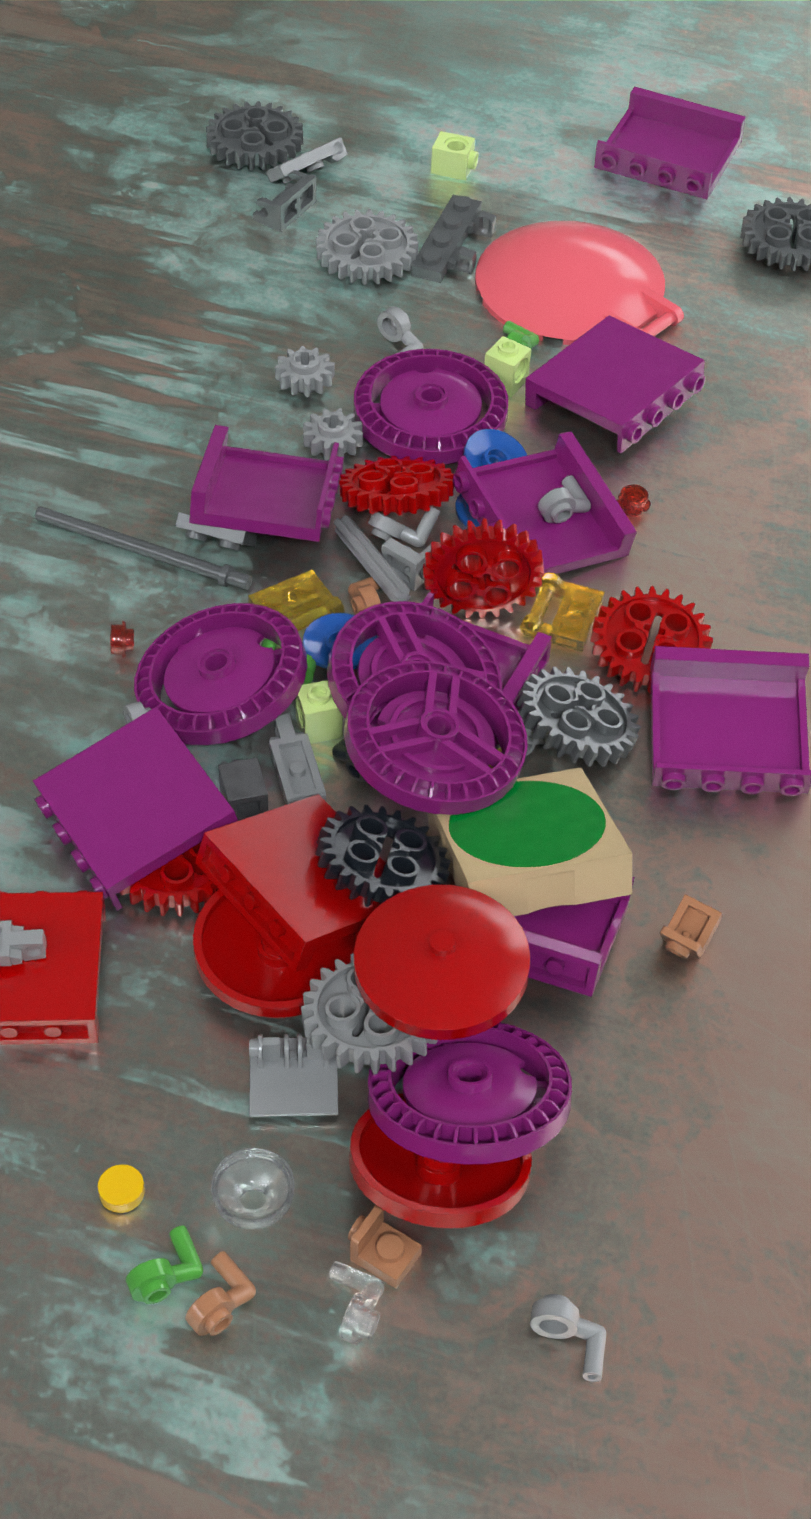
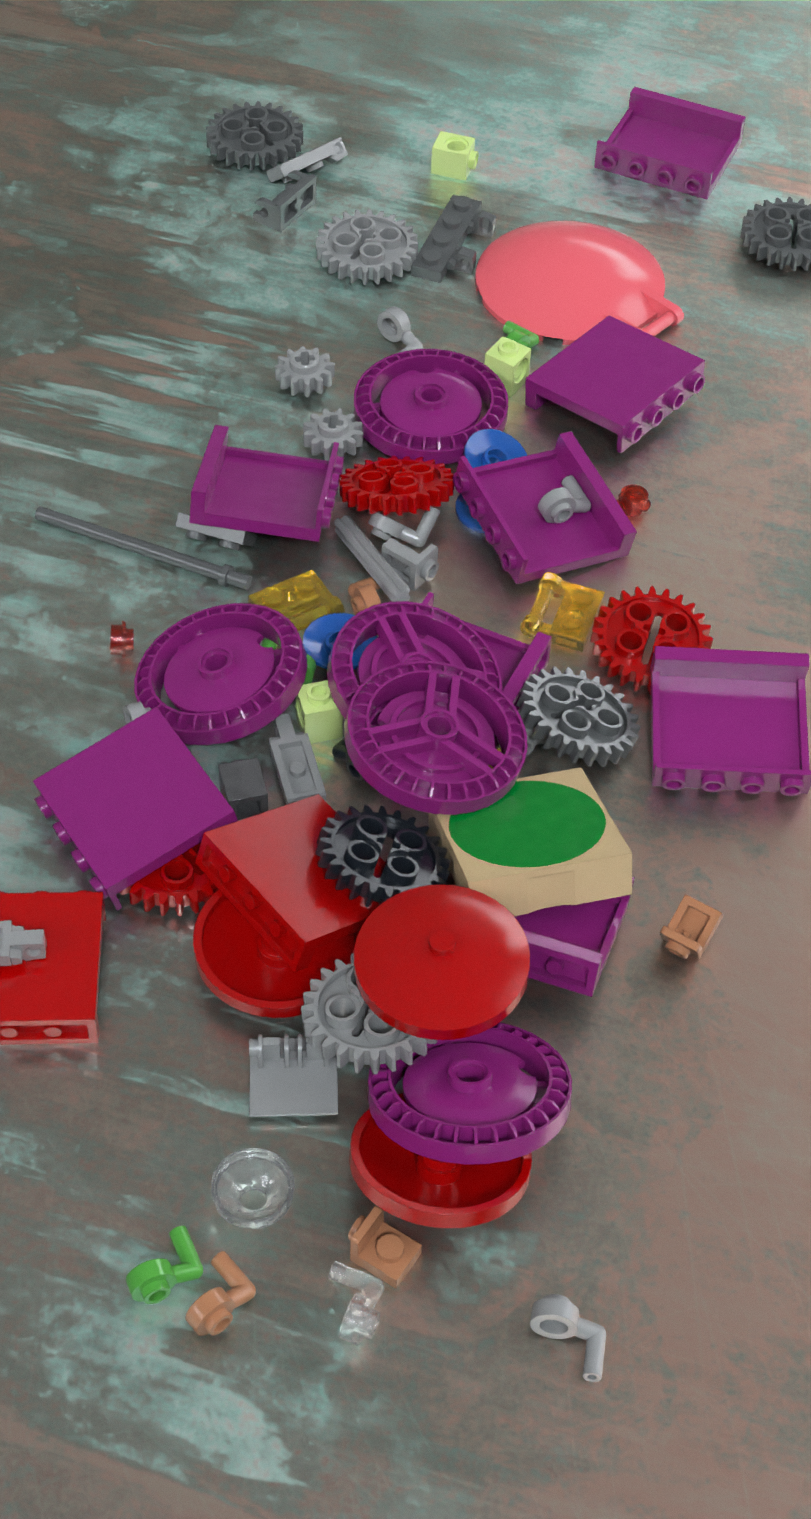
yellow tile [98,1164,145,1213] -> none
red gear [423,518,545,618] -> none

